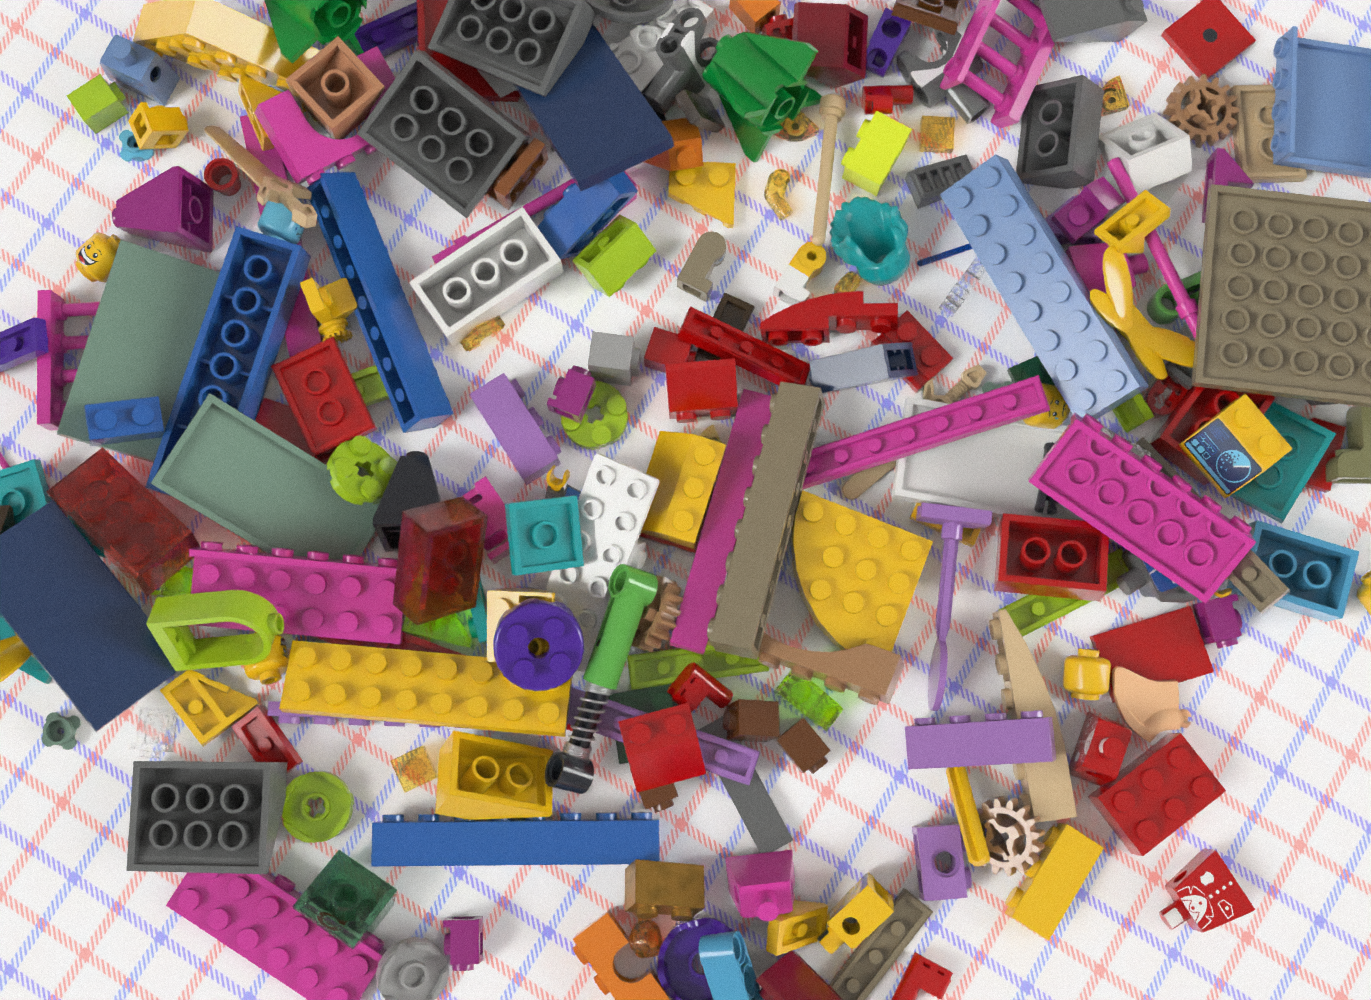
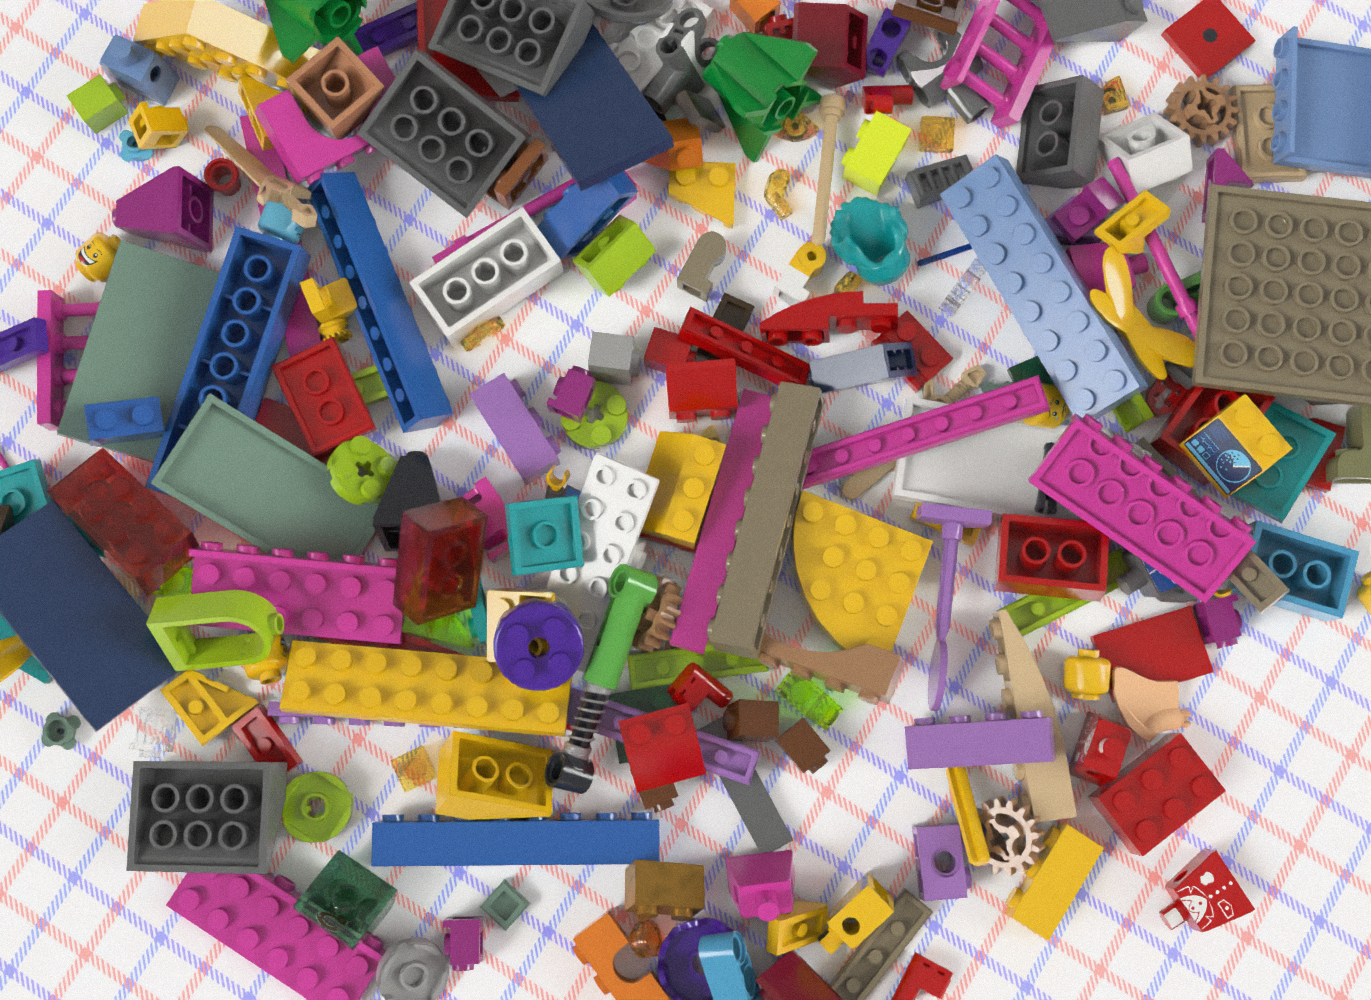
none -> sand green tile [480,879,531,931]

